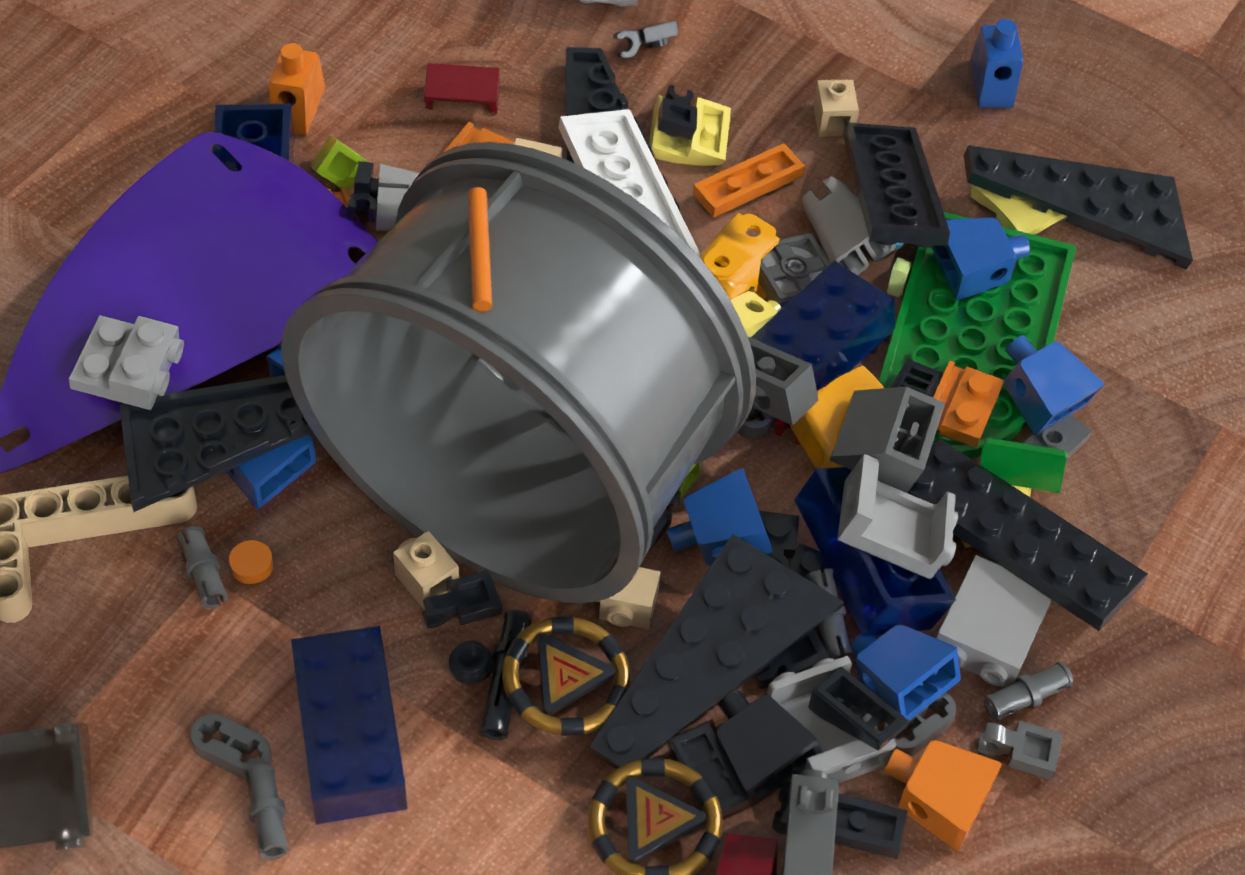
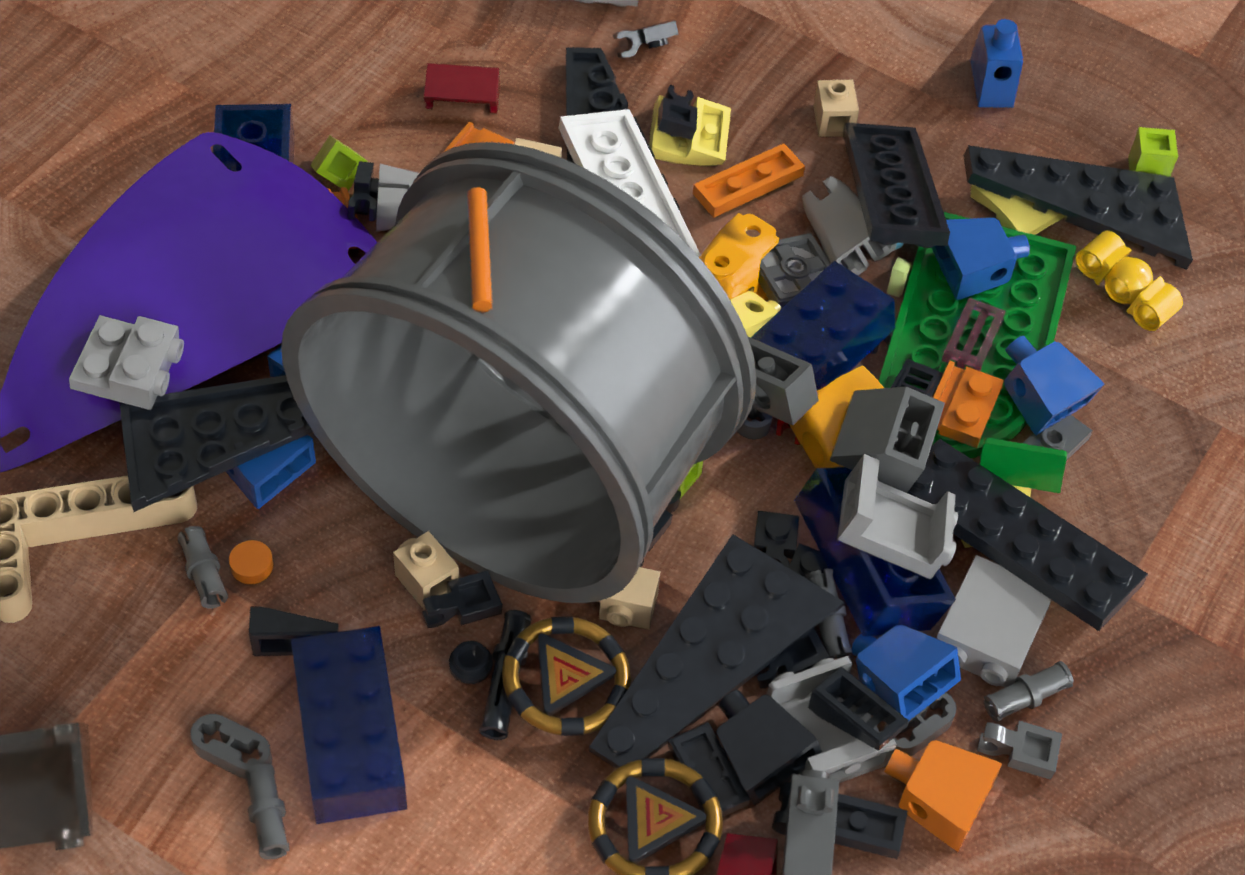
orange torso [269,43,325,136] -> none
blue torso [667,468,774,566] -> none
none -> black slope [249,606,341,656]
none -> clear pink tile [942,298,1006,371]
none -> yellow piece [1075,231,1183,331]
none -> lime panel [1128,127,1178,177]

